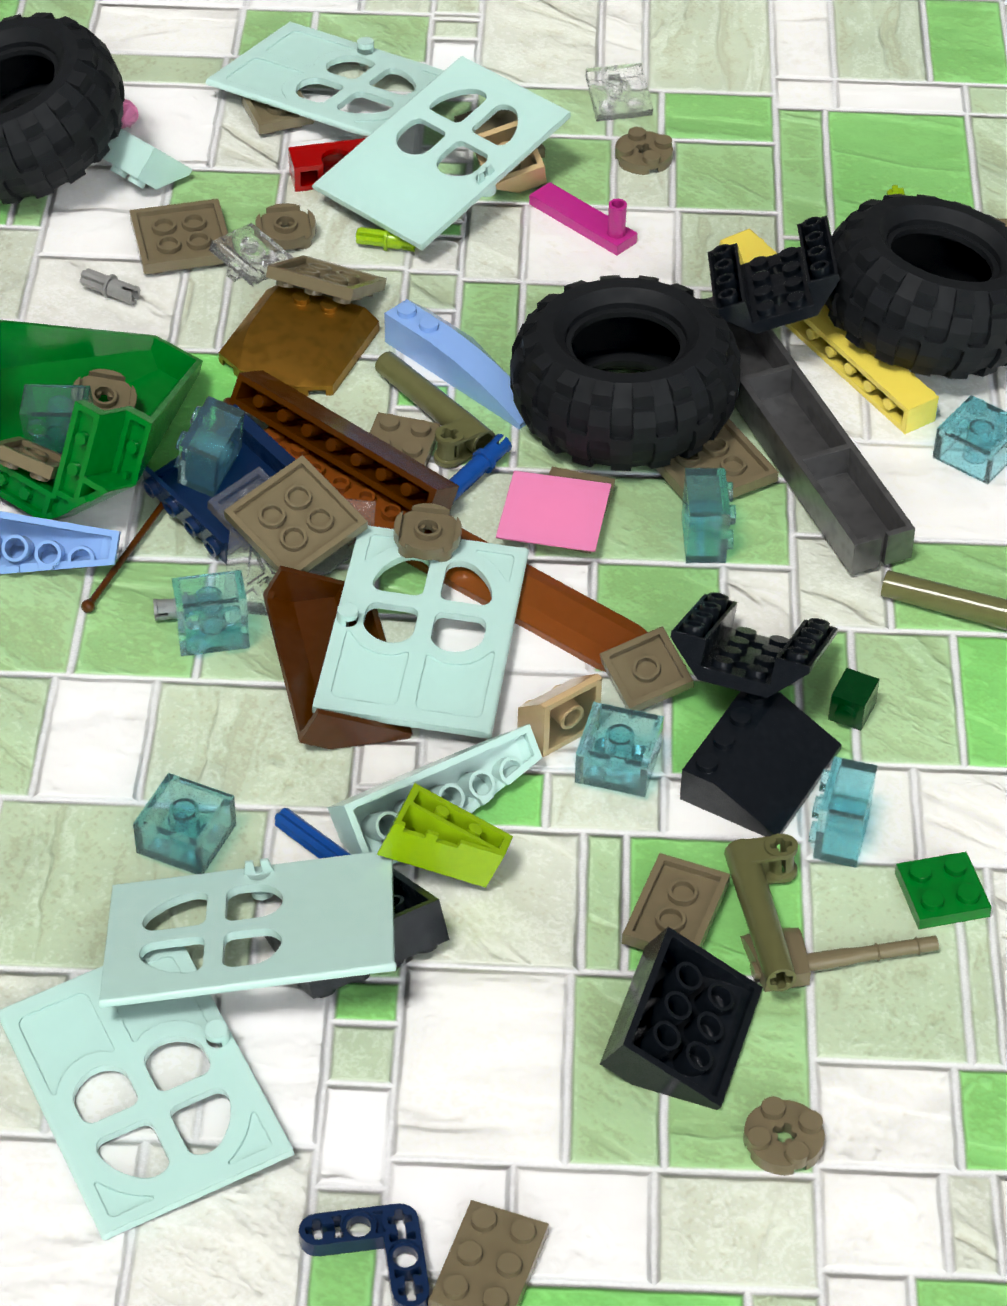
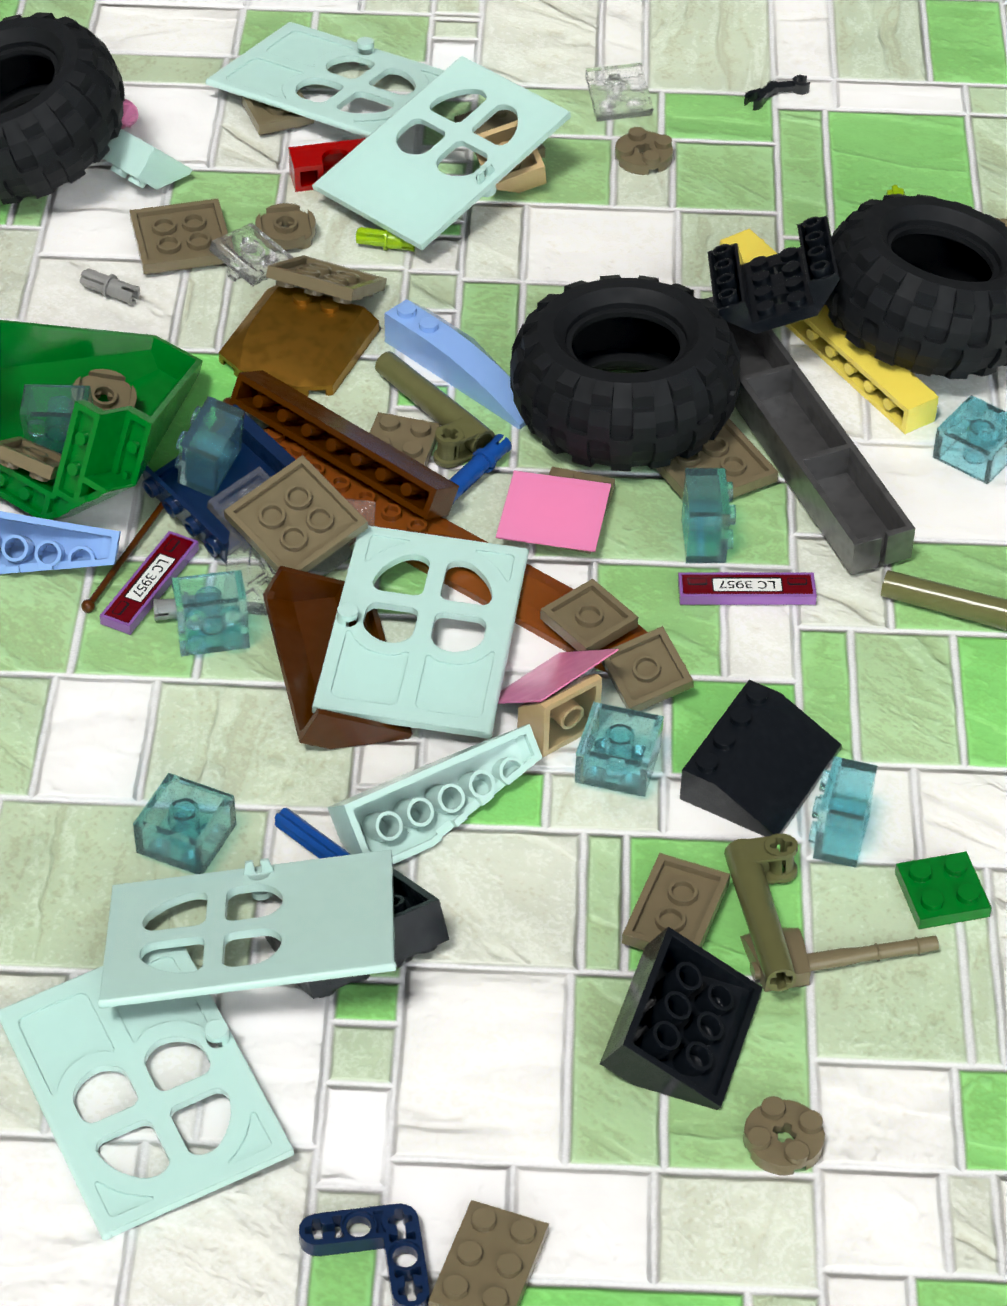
lime wedge [377,783,513,888] -> none
dark tan plate [393,503,462,562] -> none
dark pink piece [529,182,638,256] -> none
black slope [670,592,838,698] -> none
dark green brick [828,668,880,731] -> none
none -> tile [100,531,199,635]
none -> bright pink piece [498,649,619,704]
none -> dark tan plate [540,579,639,651]
none -> tile [678,572,817,605]
none -> black piece [744,75,810,111]

